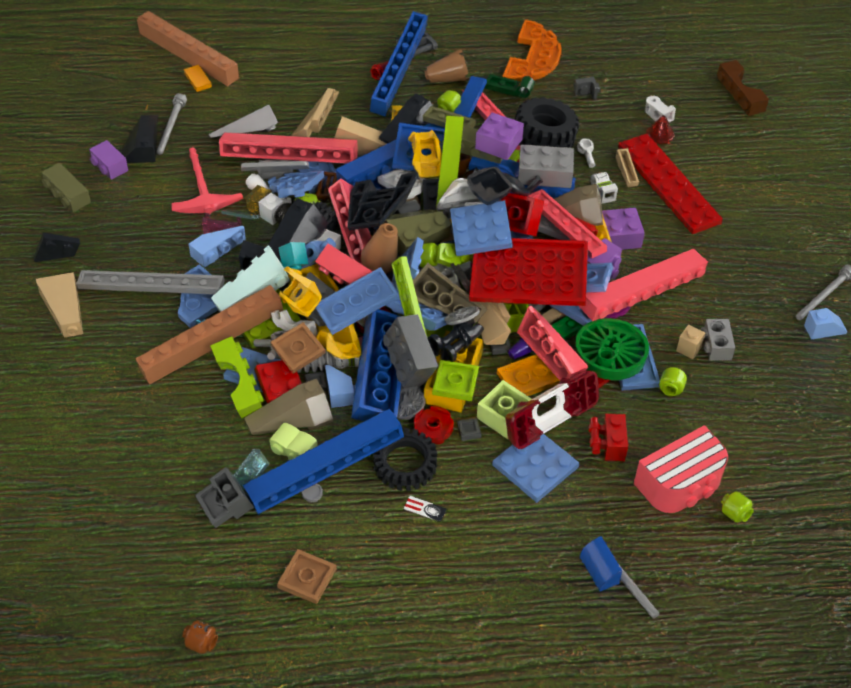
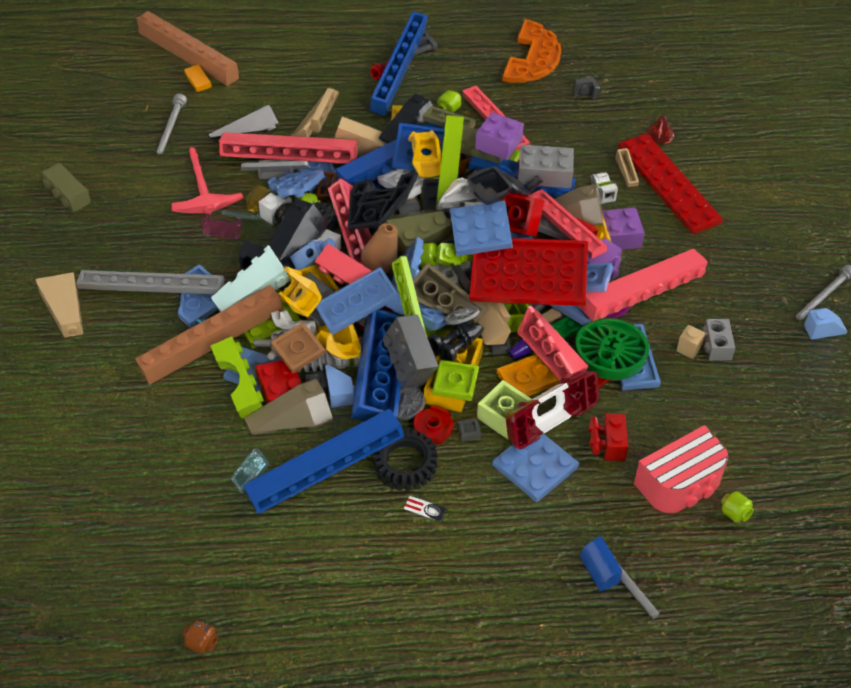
black wing [34,232,80,262] -> none
medium lavender brick [90,140,128,180] -> none
black wedge [121,115,158,163] -> none
light blue slope [189,226,246,267] -> none
dark grey brick [195,467,254,528] -> none
white cone [246,173,271,197] -> none
yellowish green brick [269,423,318,460] -> none
medium nougat plate [277,549,337,604] -> none
teal brick [279,242,309,271] -> none
light grey piece [302,483,323,502] -> none
medium nougat cone [424,49,469,83] -> none
blue tile [454,76,487,118] -> none
dark green plate [484,74,535,98] -> none
black tyre [515,97,579,148] -> none
white plate [577,139,595,168] -> none
white leg [645,96,676,126] -> none
lime head [659,367,687,396] -> none
reddish brown arch [717,60,769,116] -> none

